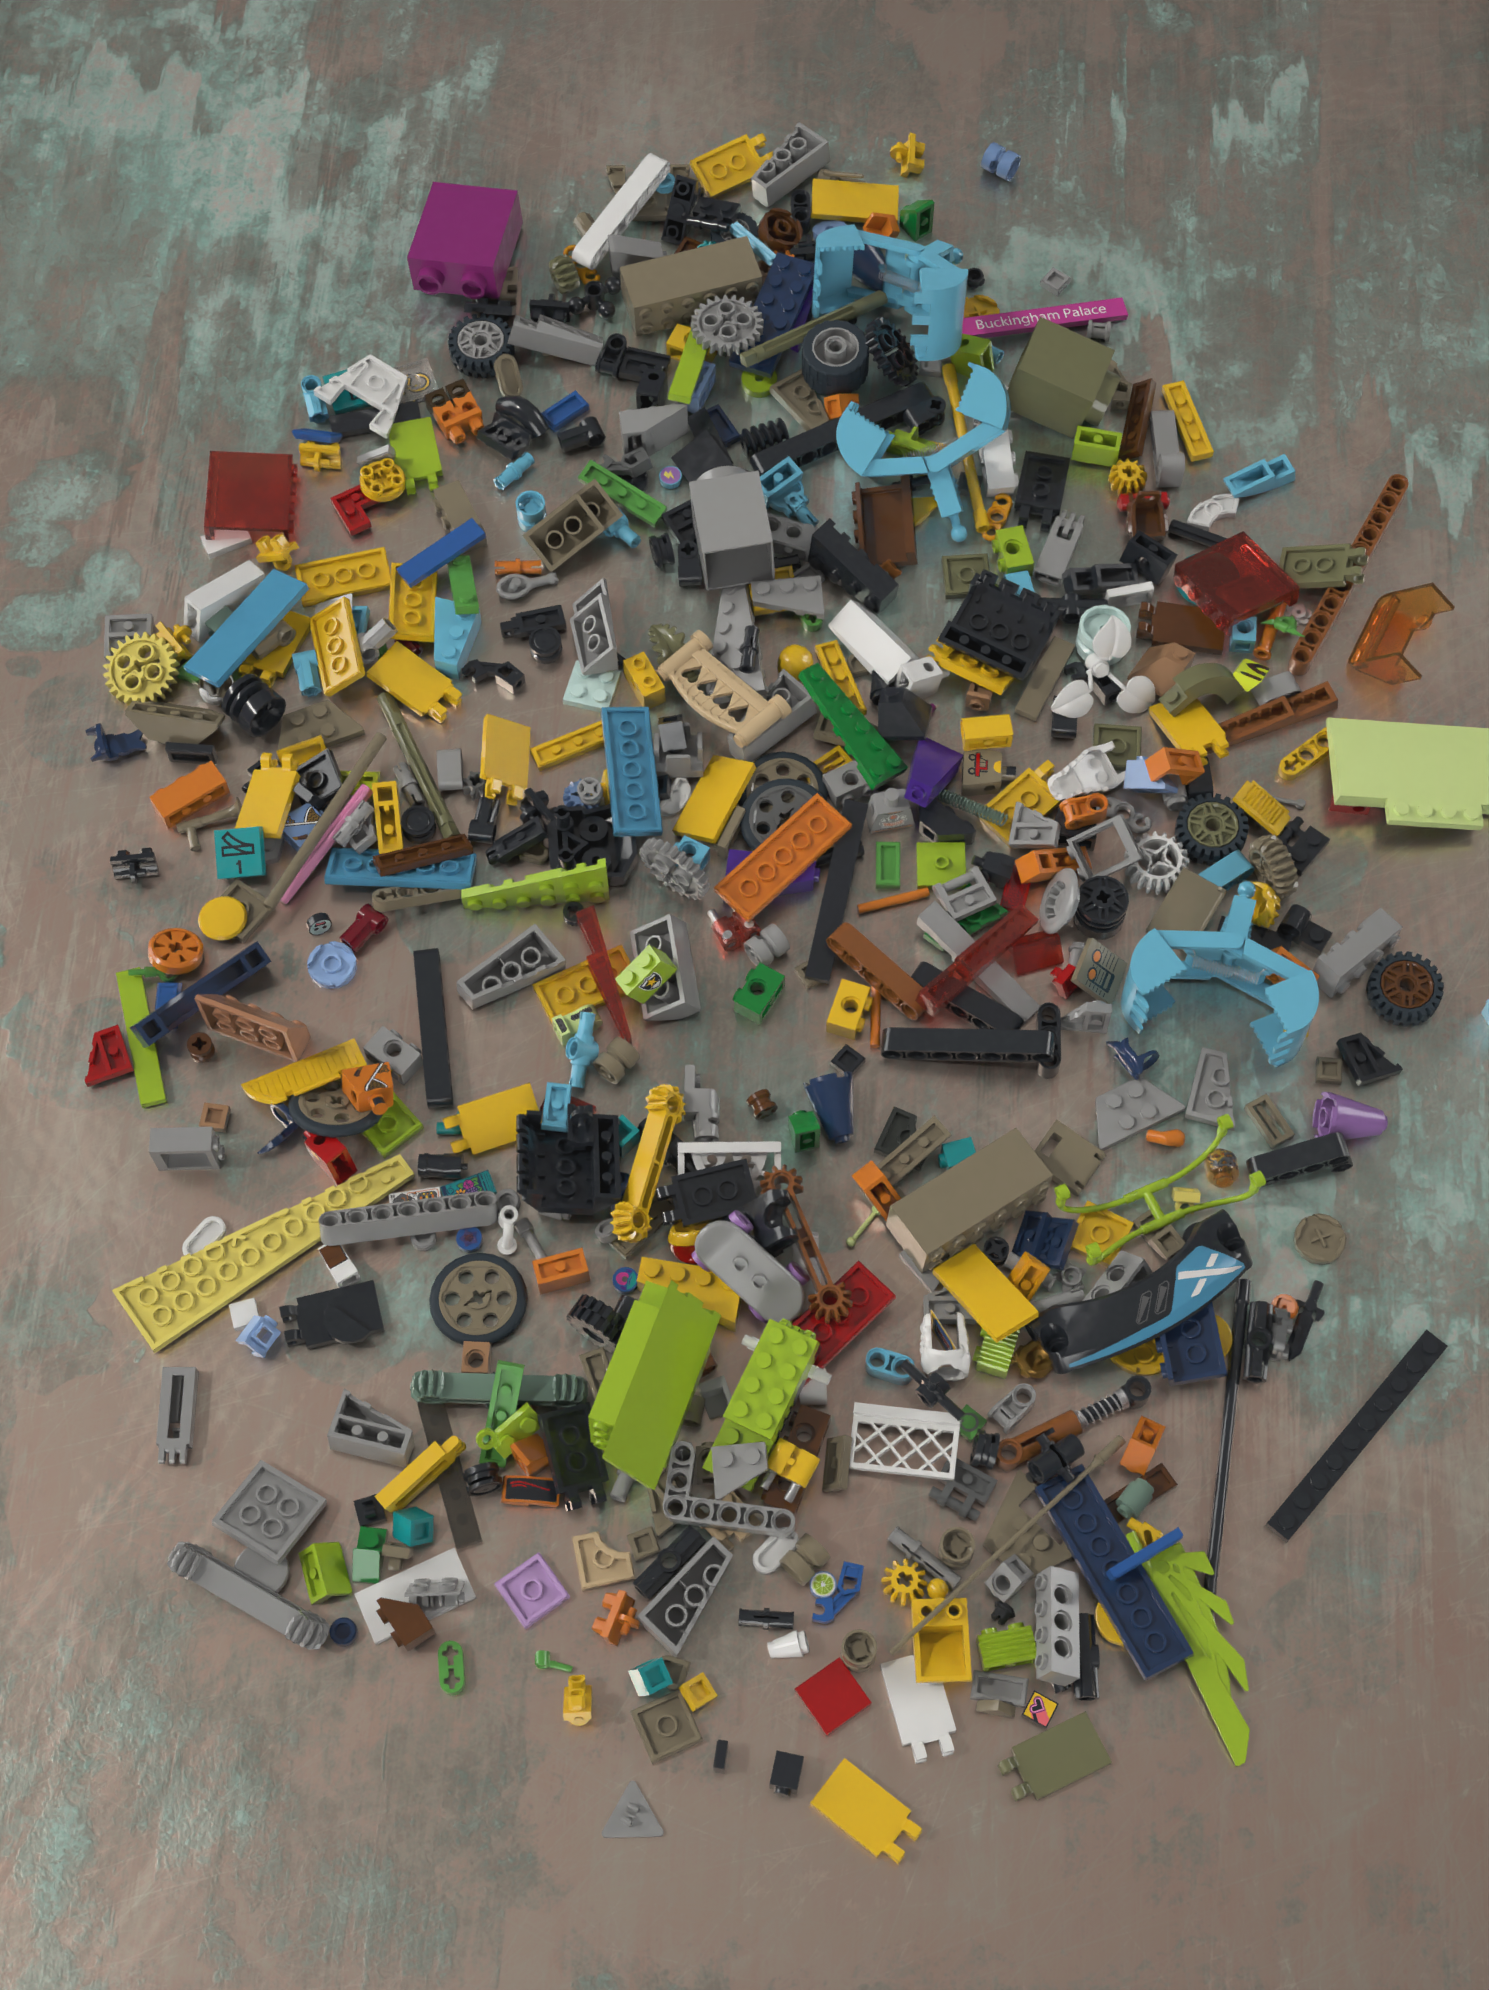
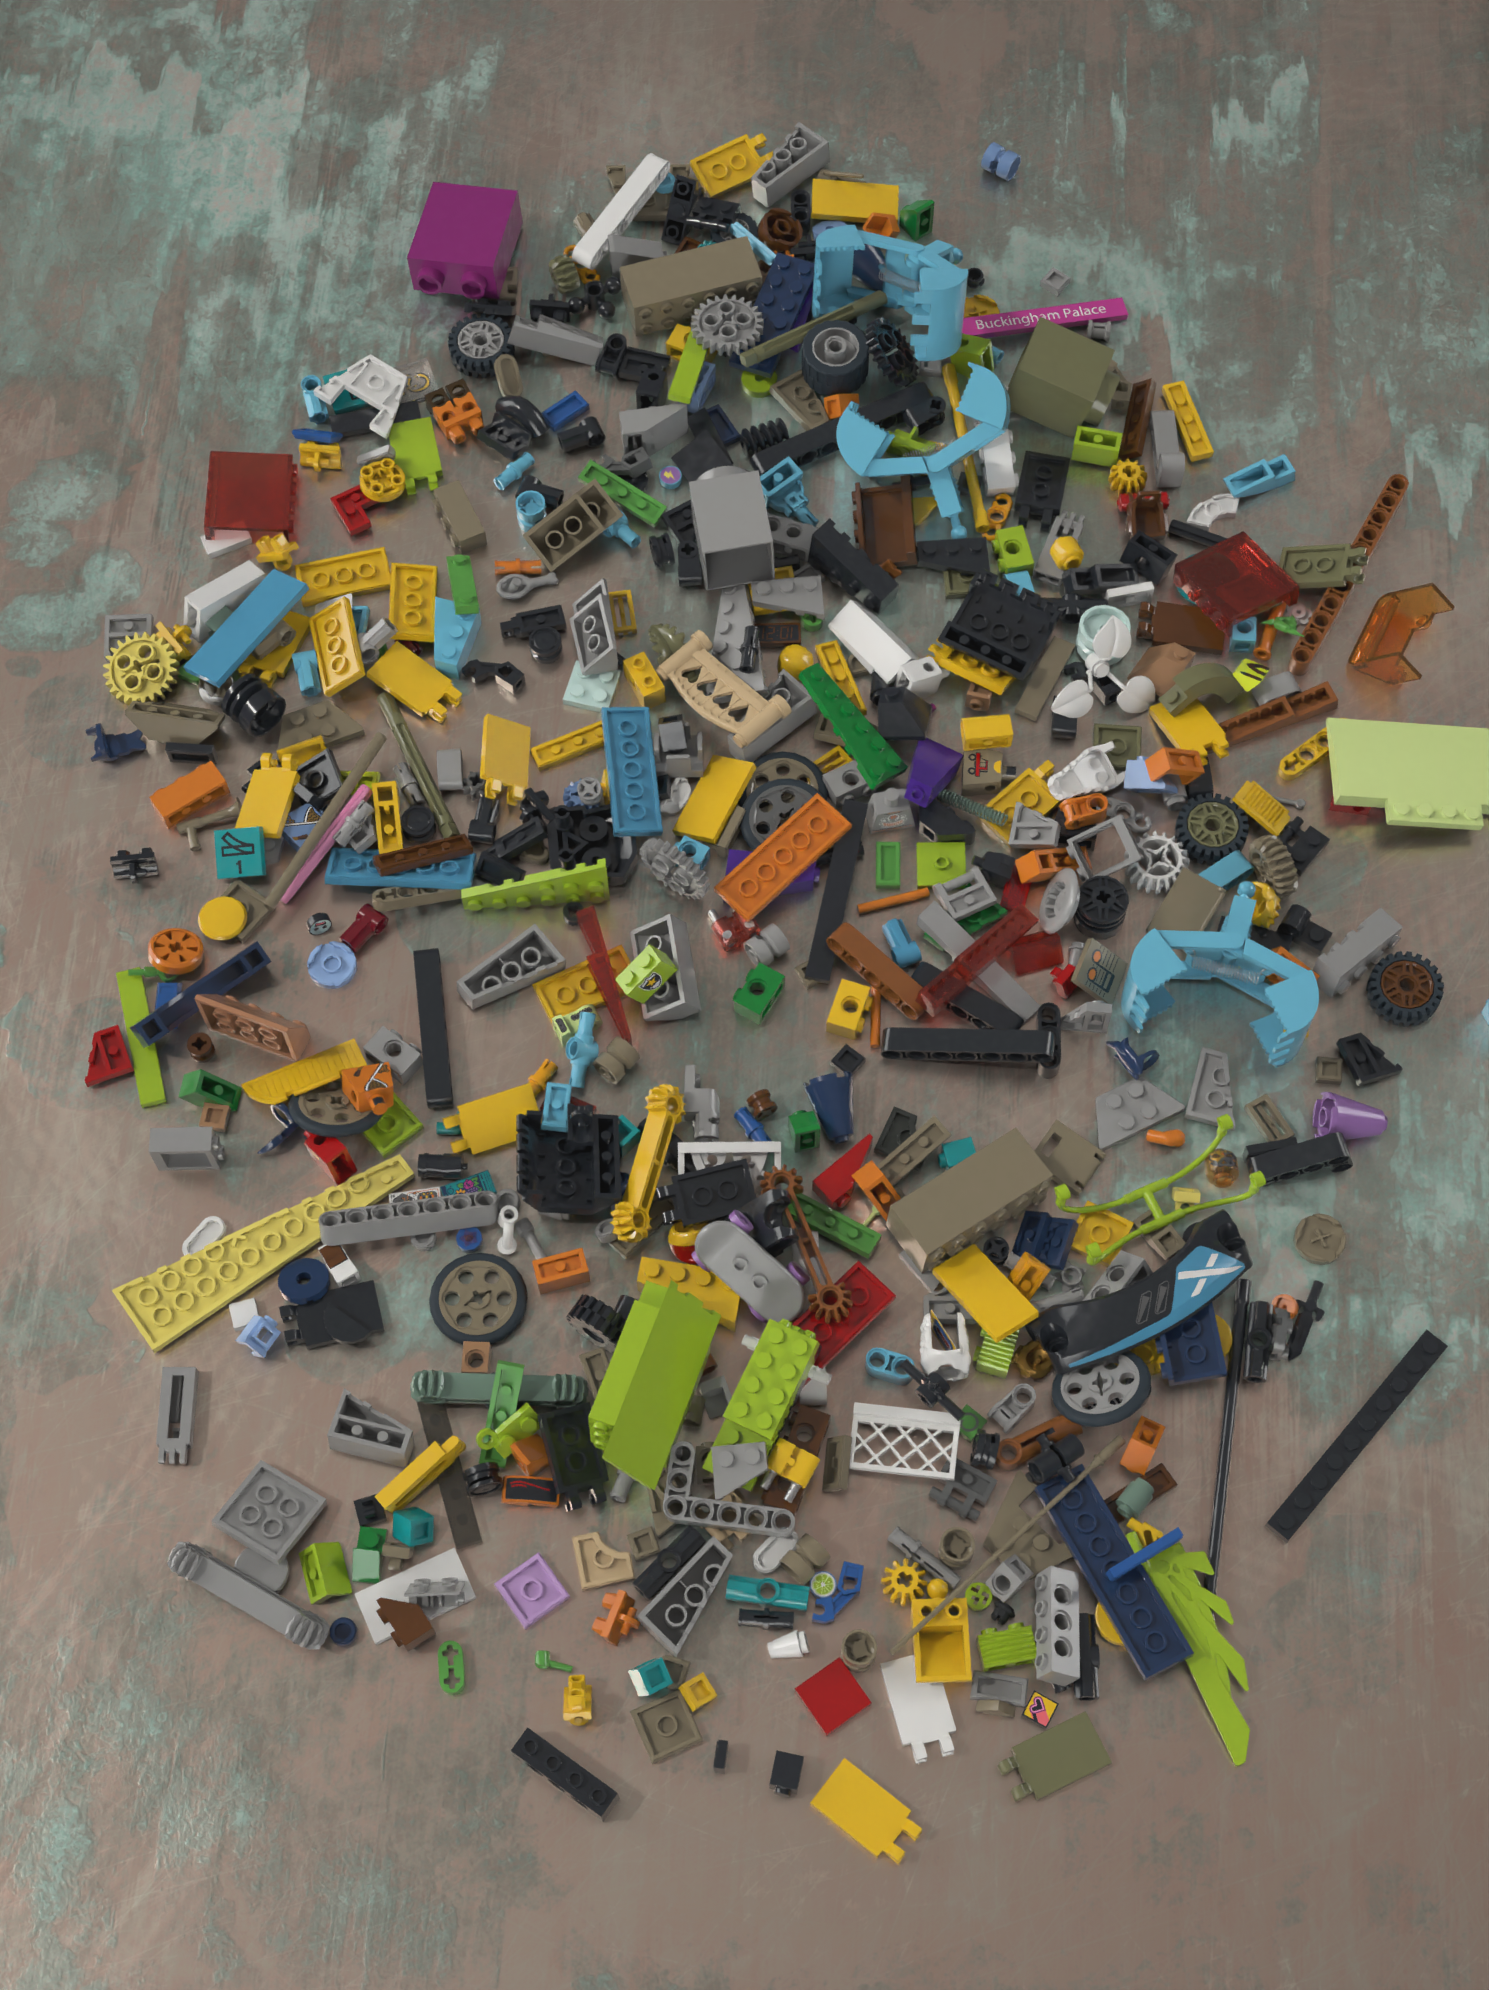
blue tile [396,518,486,588] -> none
light grey piece [602,1781,664,1838] -> none
tile [613,1267,638,1295] -> none
yellow hips [890,132,925,178] -> none
none -> green slope [178,1069,242,1112]
none -> dark blue tile [278,1258,330,1305]
none -> black tile [474,850,526,886]
none -> black brick [511,1727,620,1822]
none -> black piece [515,475,564,510]
none -> light orange pin [528,1059,558,1097]
none -> yellow tile [608,589,637,636]
none -> teal piece [725,1574,810,1612]
none -> blue pin [734,1106,772,1153]
none -> tile [754,622,801,648]
none -> bright green plate [788,1193,882,1259]
none -> red slope [812,1133,873,1210]
none -> dark azure piece [882,918,922,968]
none -> black wing [917,537,990,576]
none -> lime tile [964,1582,992,1612]
none -> yellow head [1050,536,1084,571]
none -> wedge [1052,1351,1151,1427]
none -> black tile [1242,1137,1297,1163]

